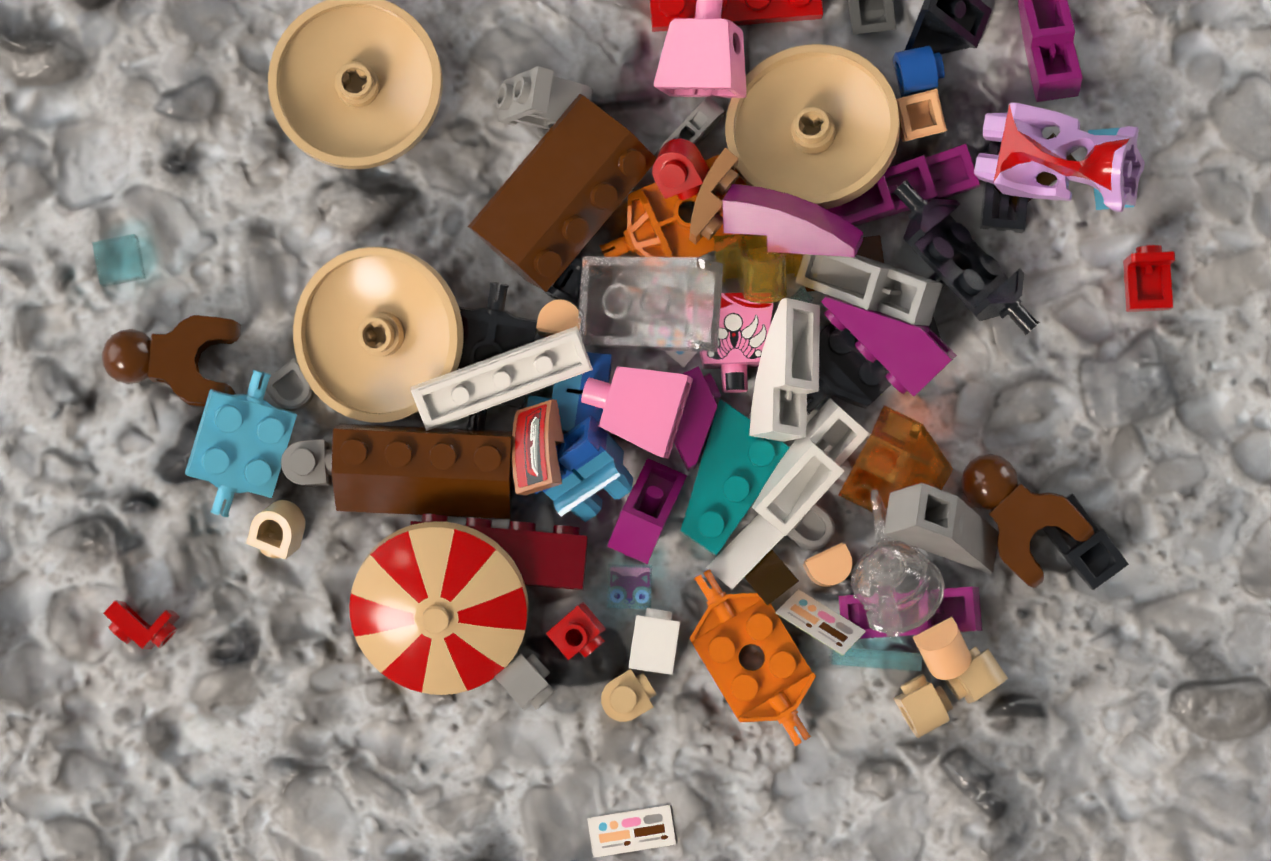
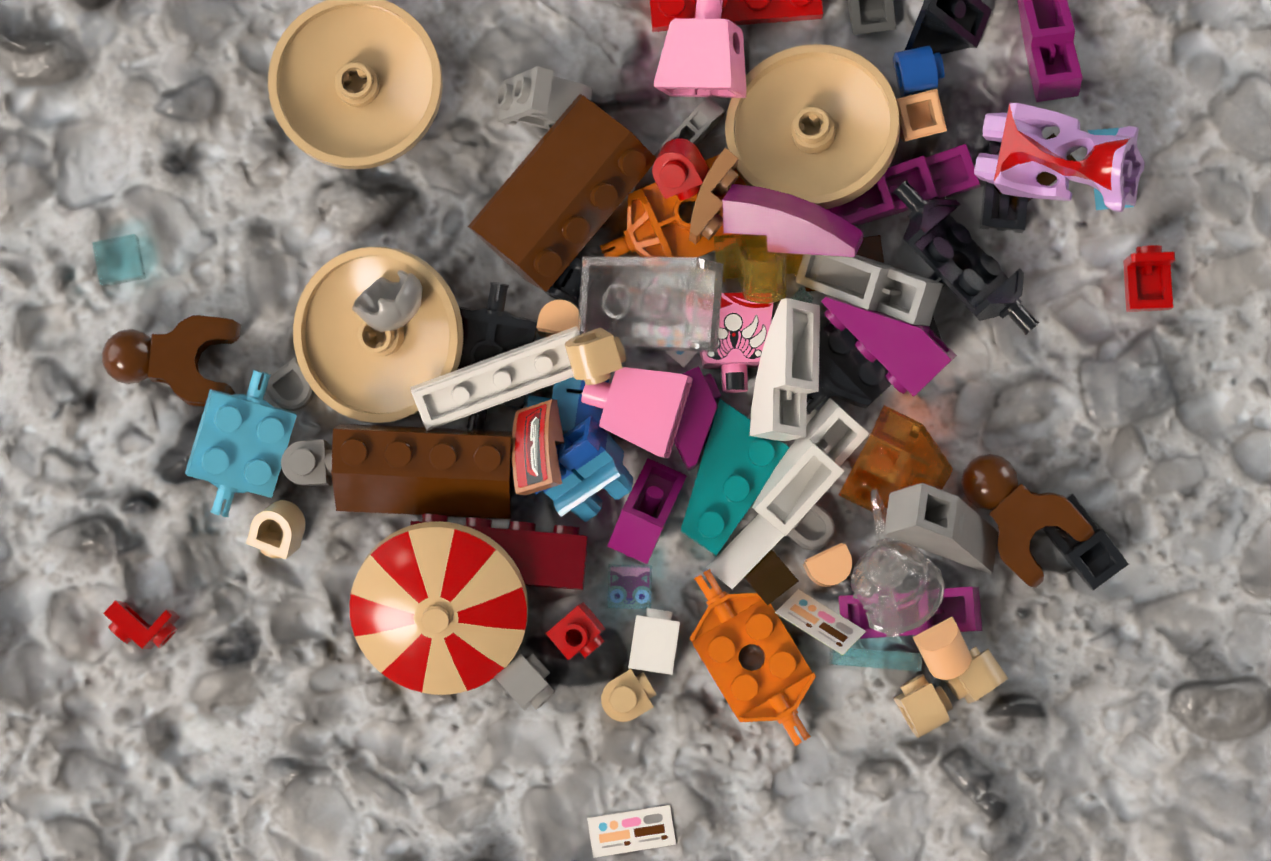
none -> light grey hair [352,270,423,332]
none -> tan plate [564,328,626,385]

